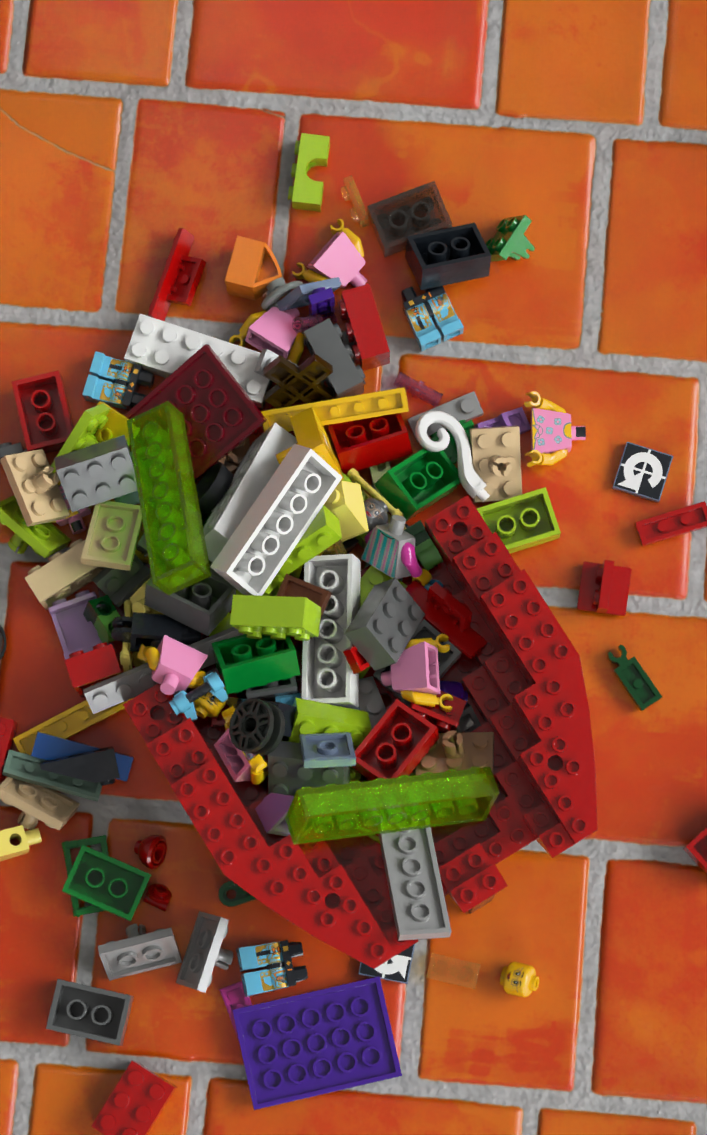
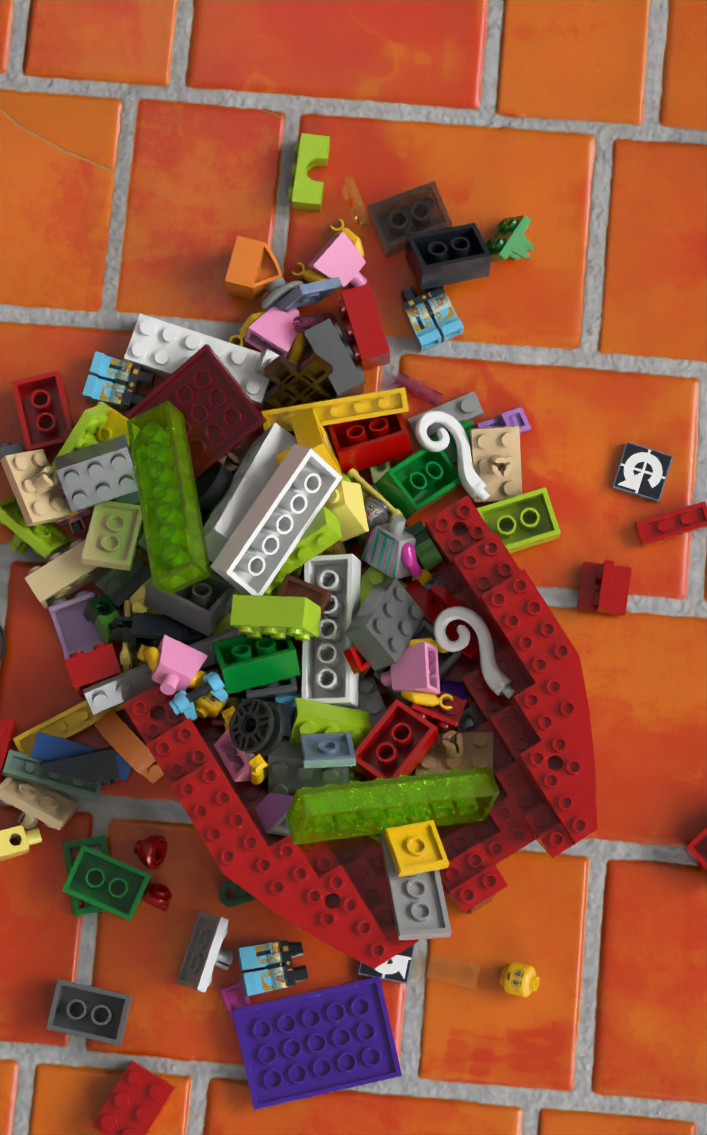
light grey plate [98,924,182,981] -> none
red bracket [148,228,206,321] -> none
dark purple plate [308,287,335,321] -> none
torso [524,391,586,467] -> none
dark green plate [607,645,662,712] -> none
none -> orange arch [95,708,164,784]
none -> yellow plate [383,820,449,877]
none -> white plant [433,606,516,699]

